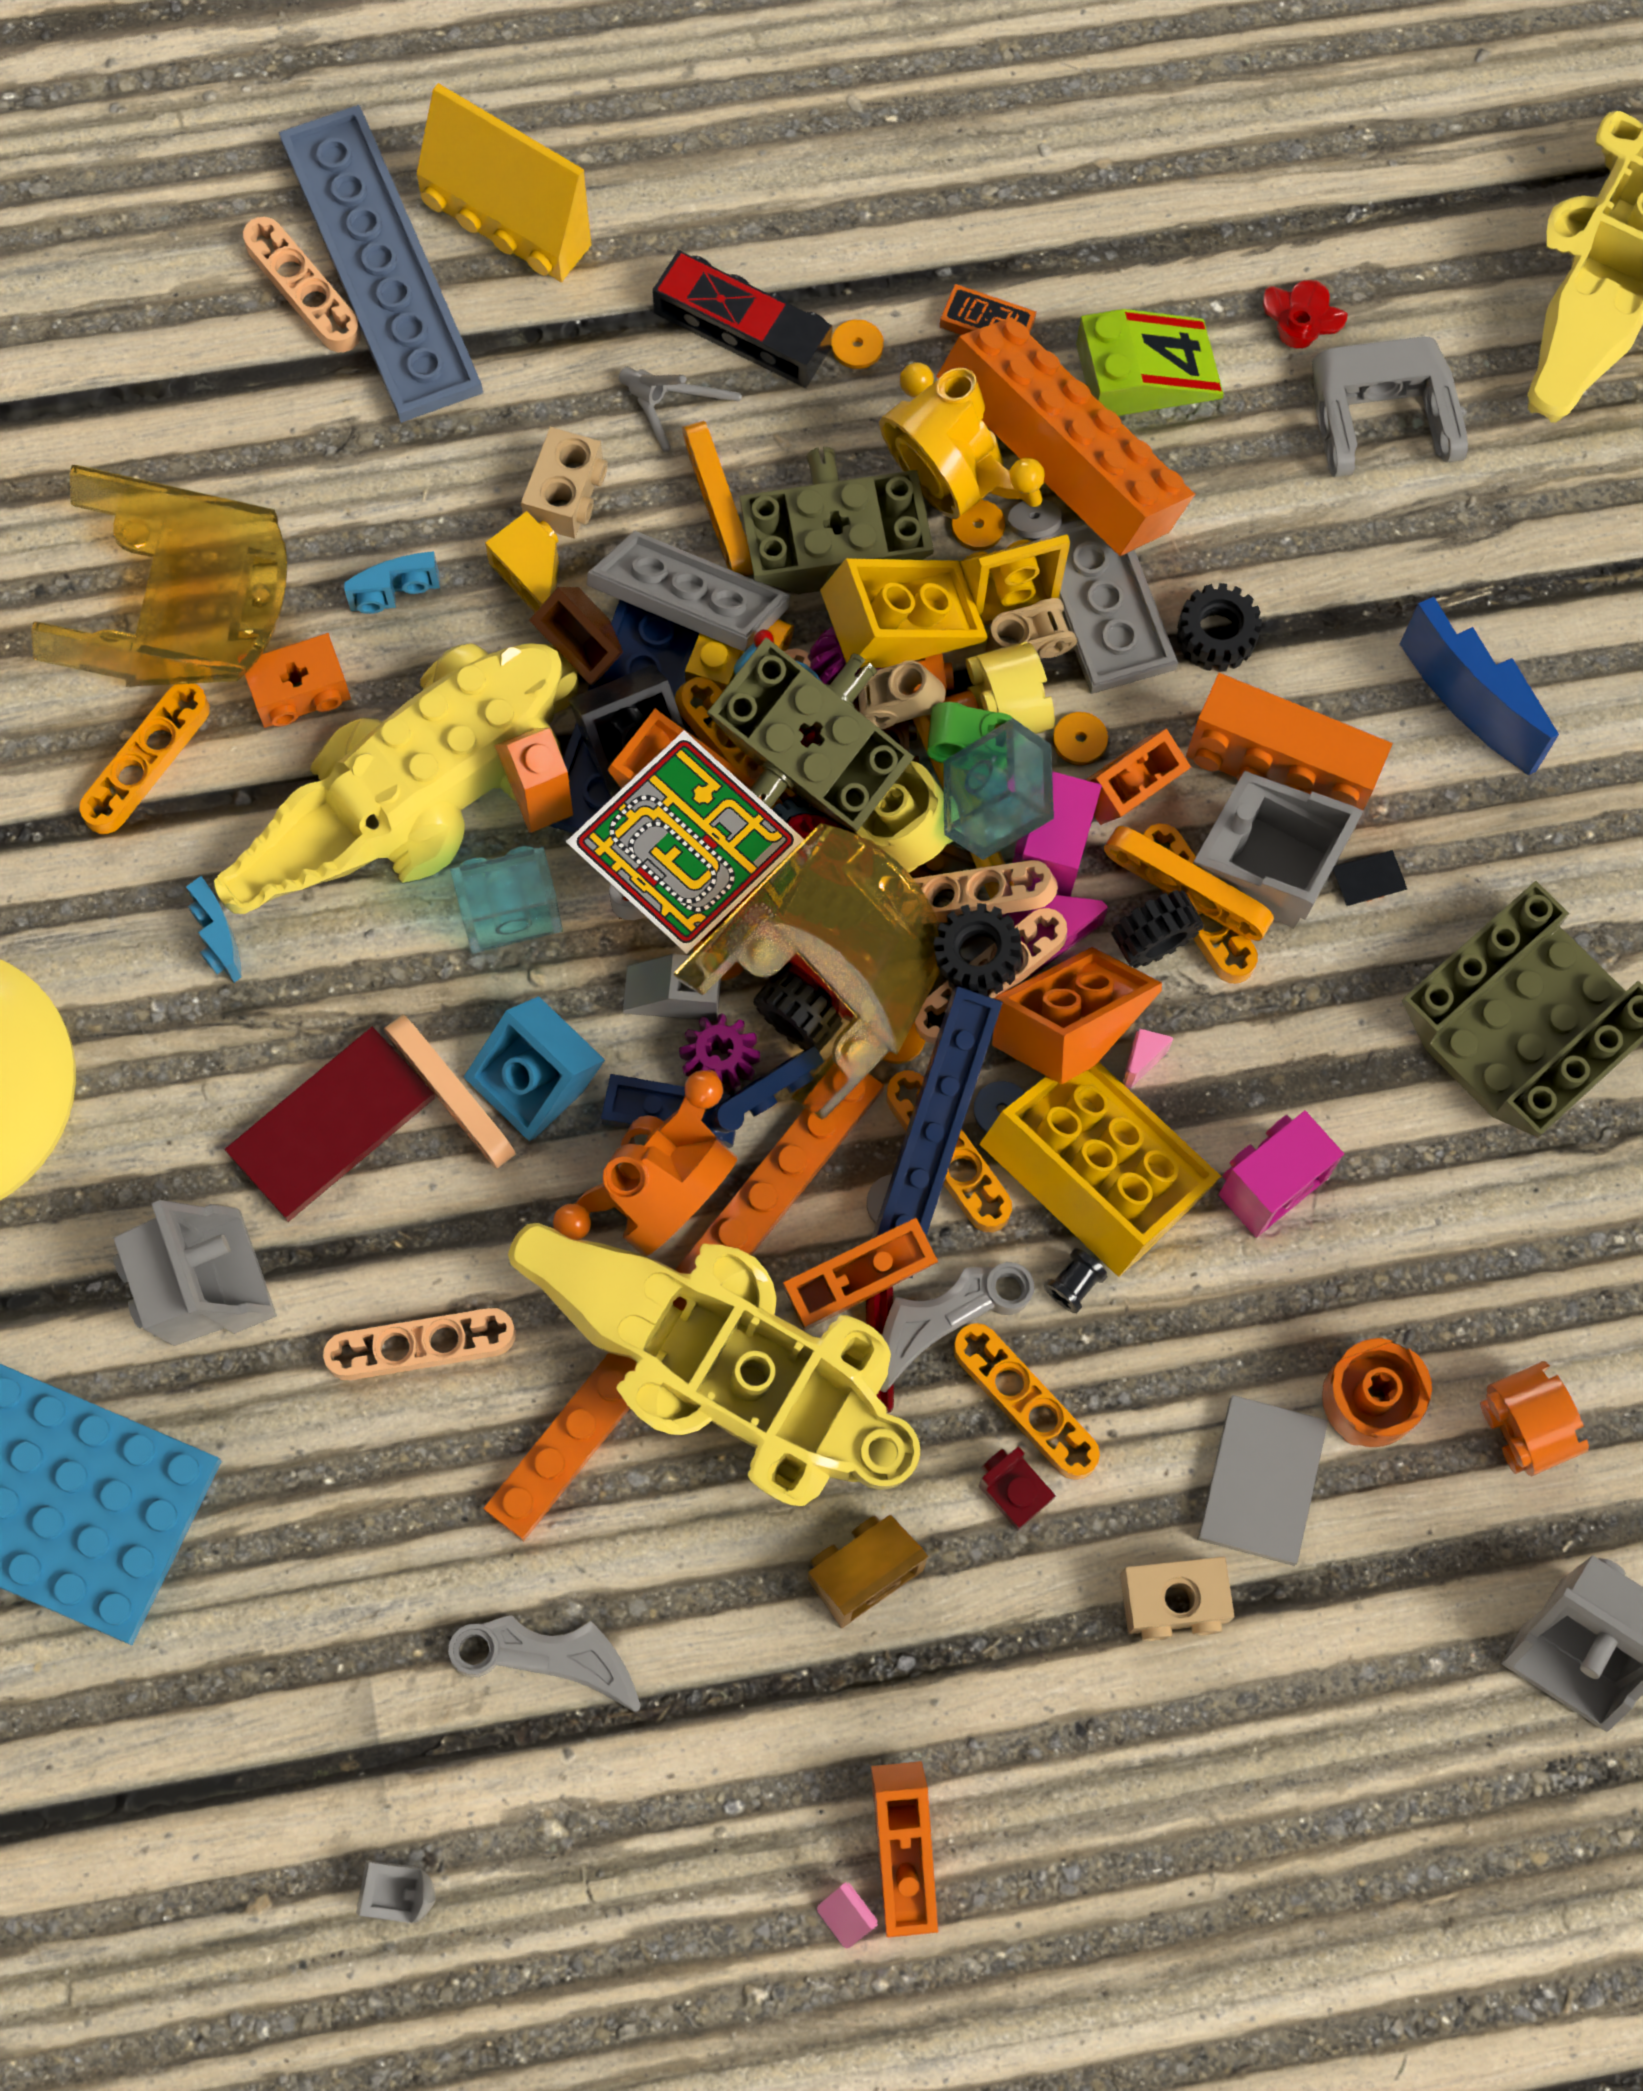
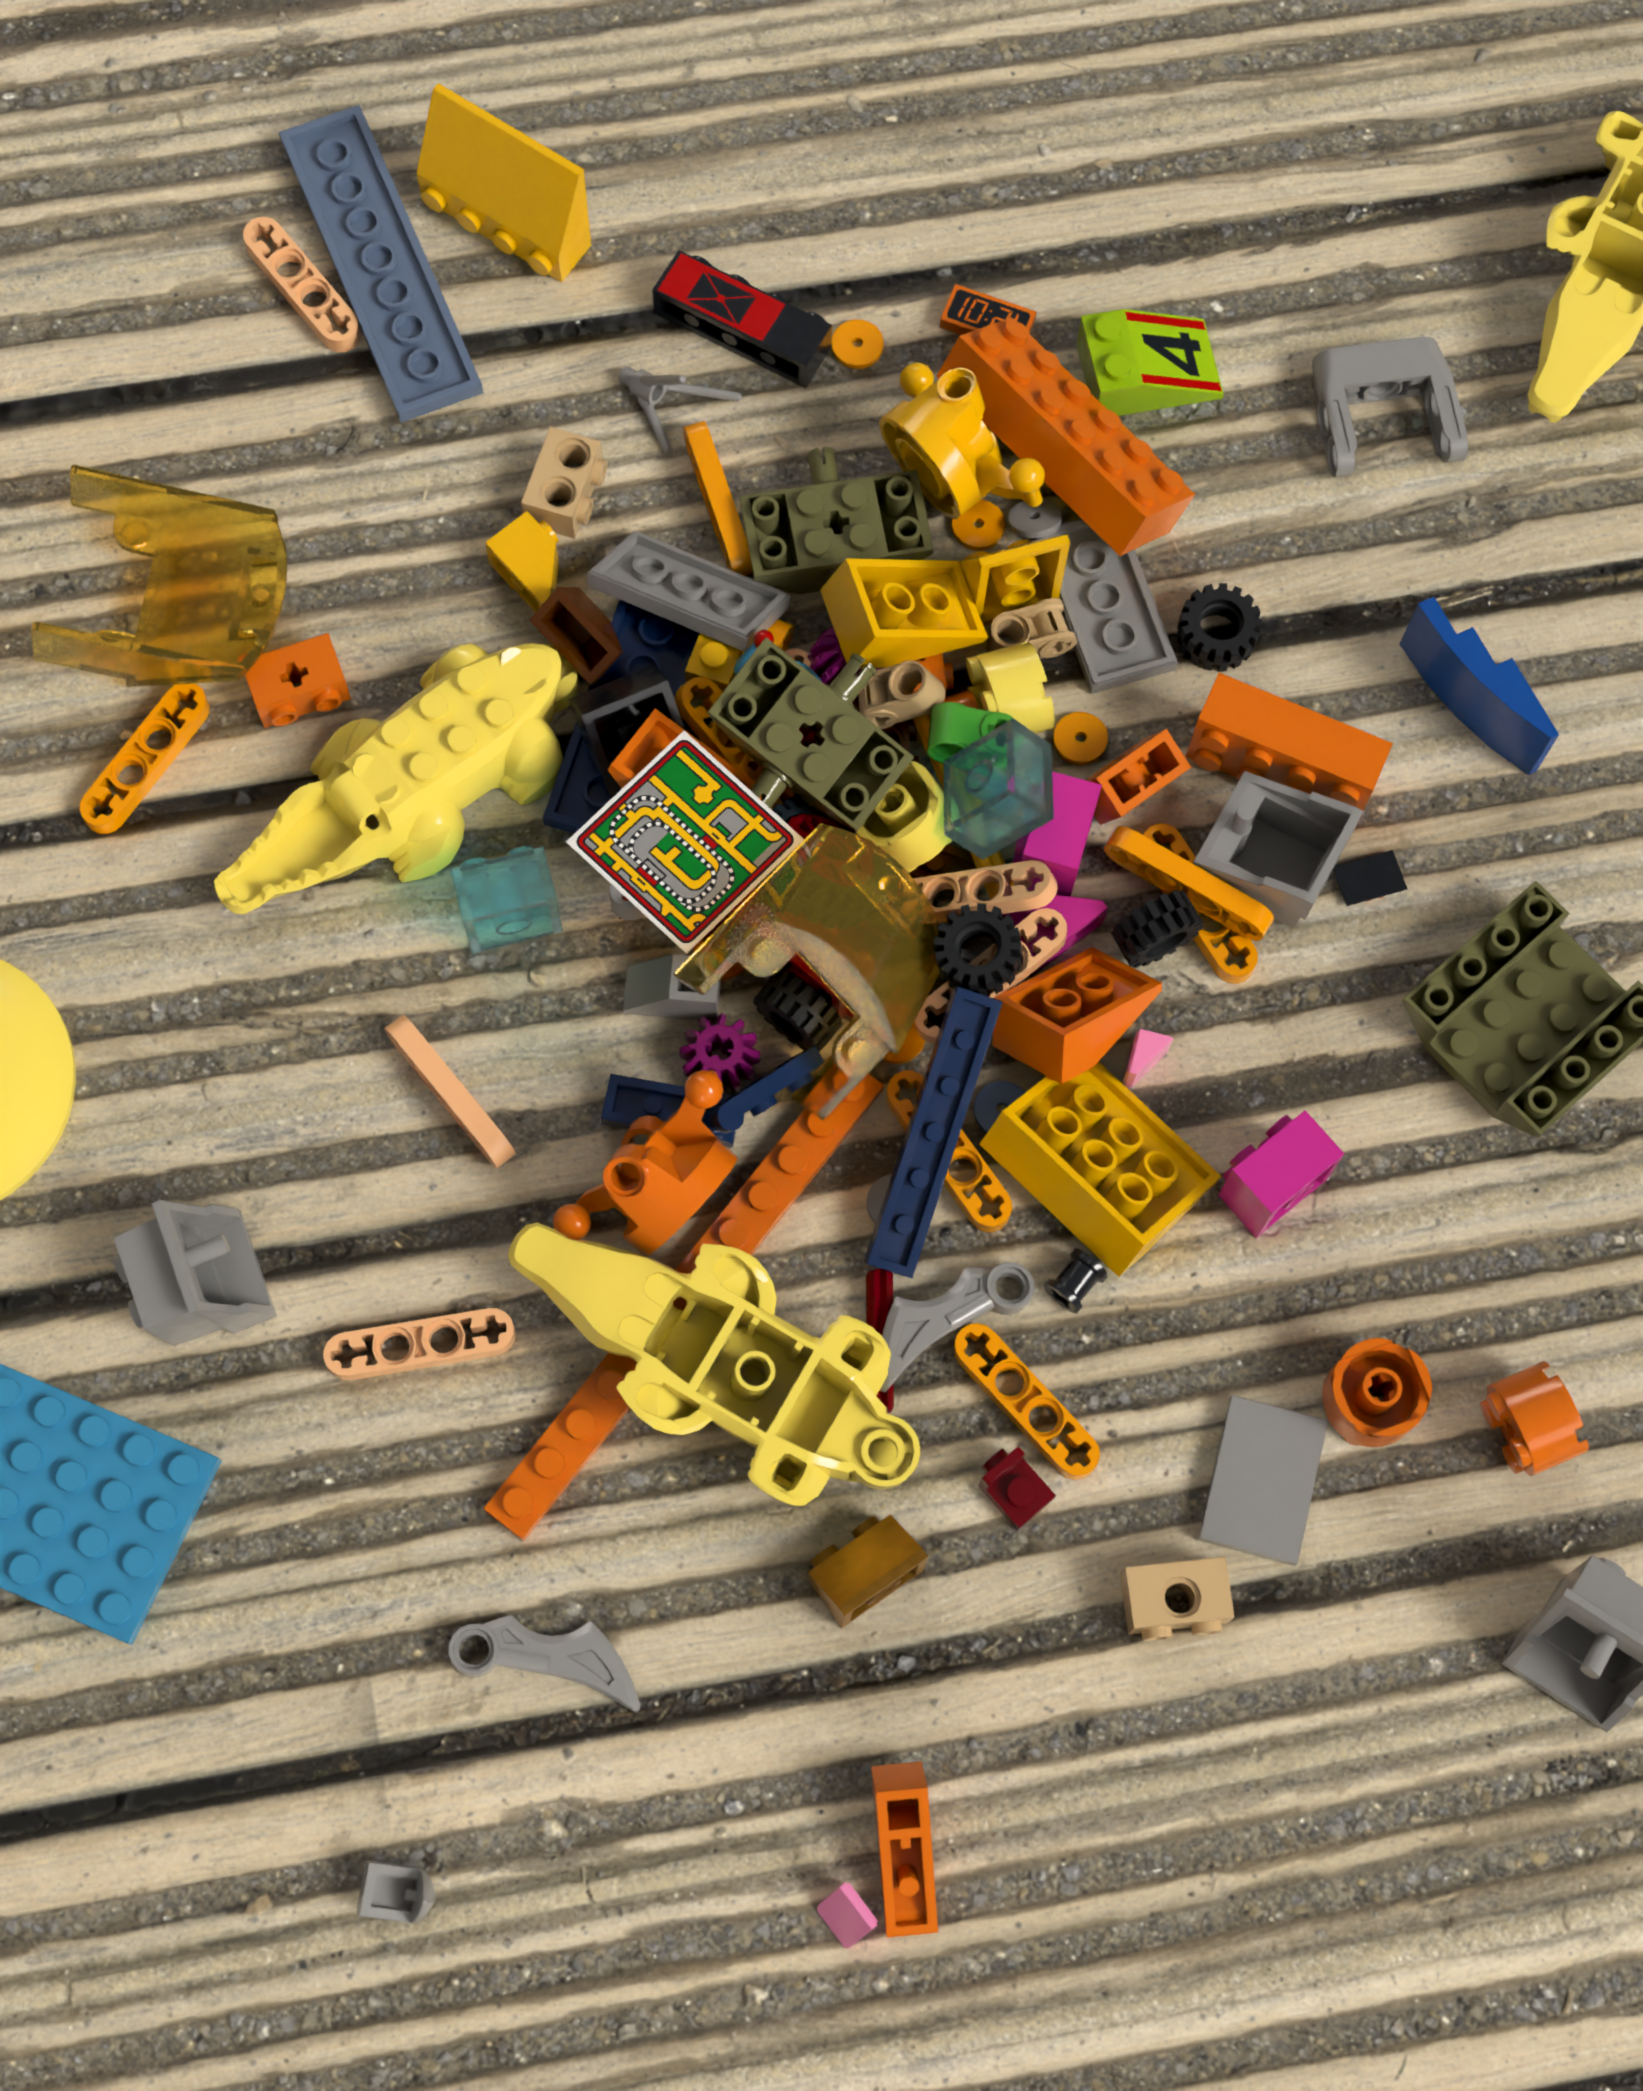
dark azure slope [186,876,242,983] -> none
dark red tile [224,1026,436,1222] -> none
dark azure slope [344,551,440,614] -> none
dark azure slope [464,996,605,1141] -> none
orange slope [495,728,573,833] -> none
orange slope [783,1218,938,1331] -> none
red plate [1263,280,1348,349] -> none

